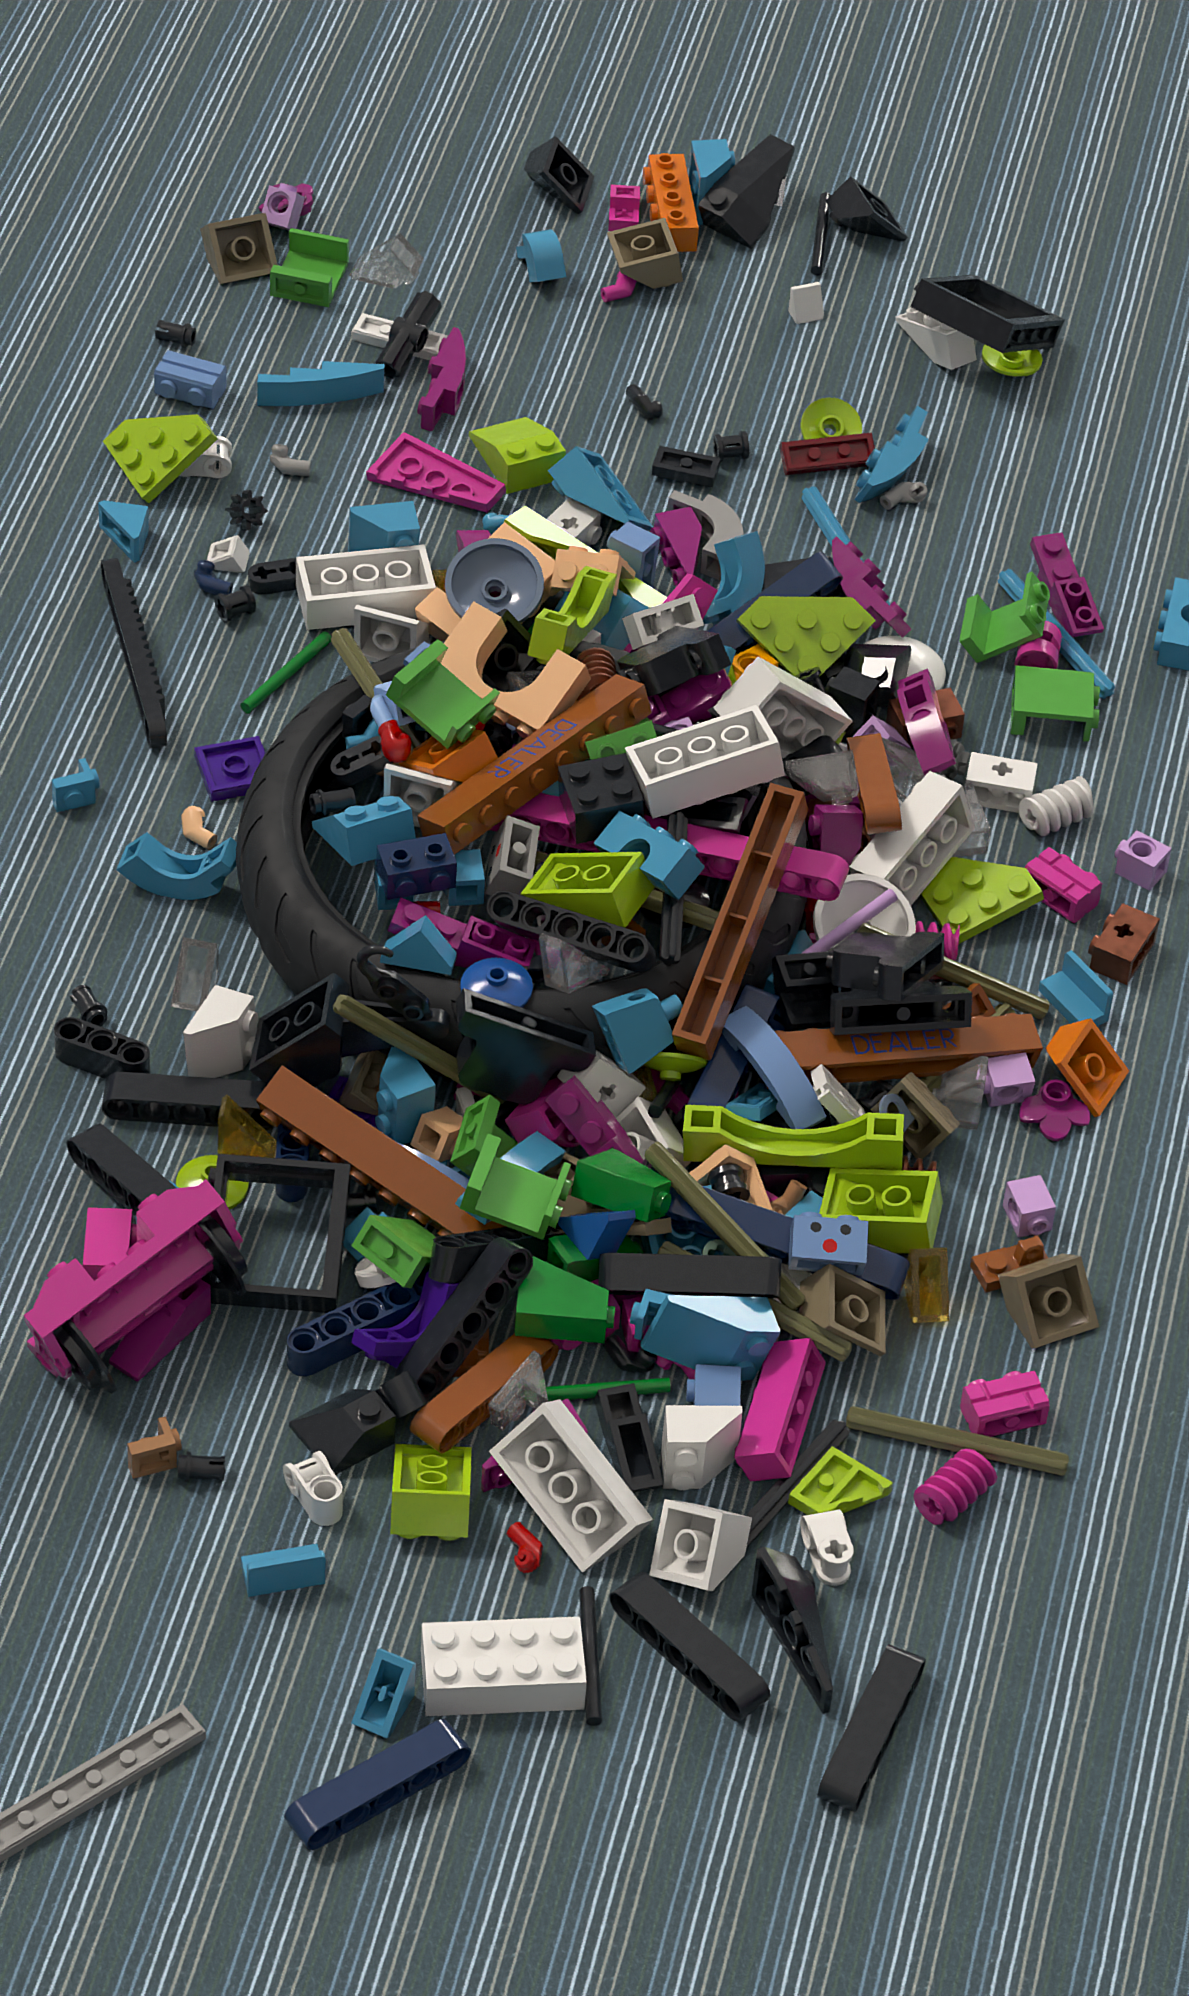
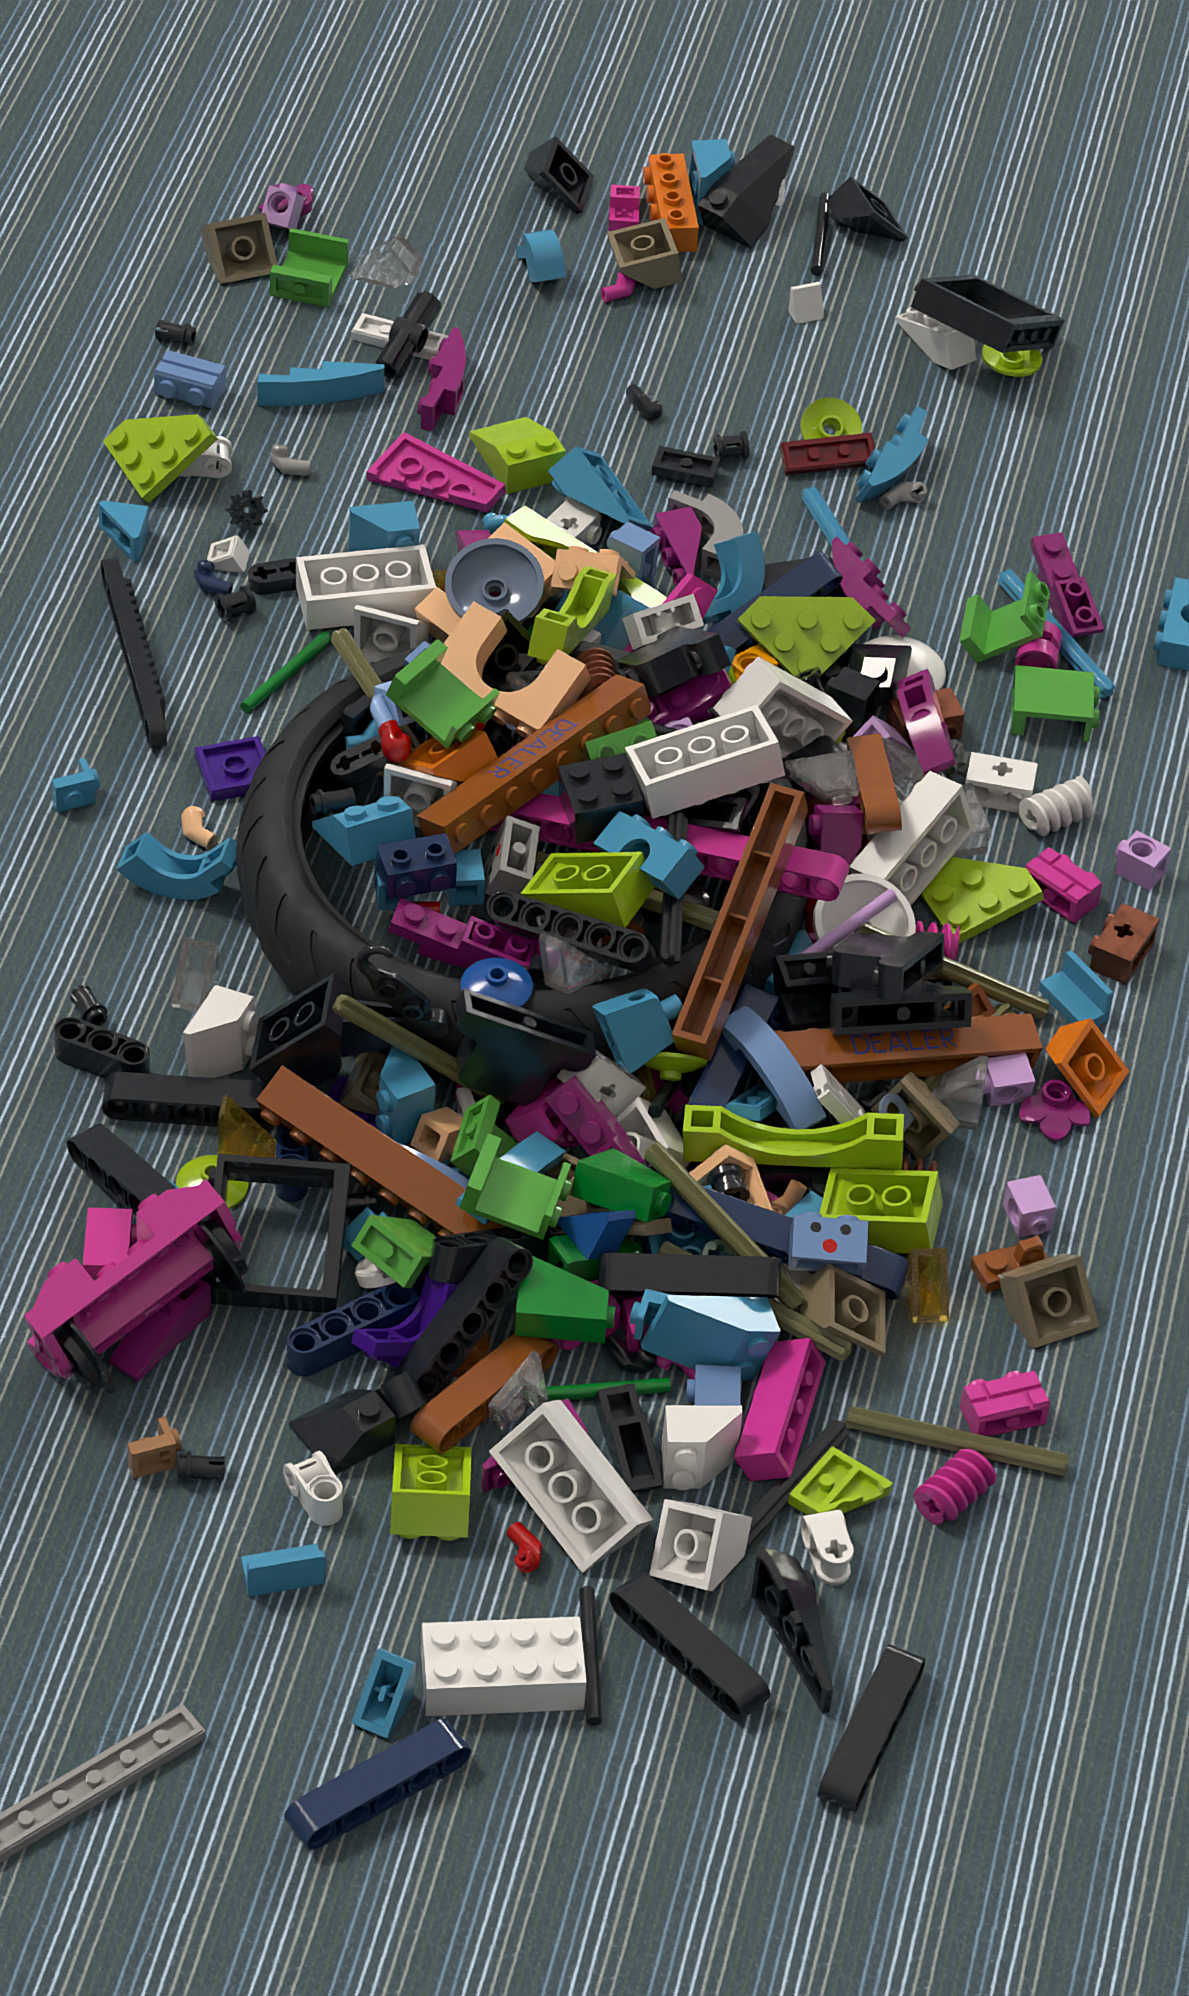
dark azure slope [380,915,457,975] -> none

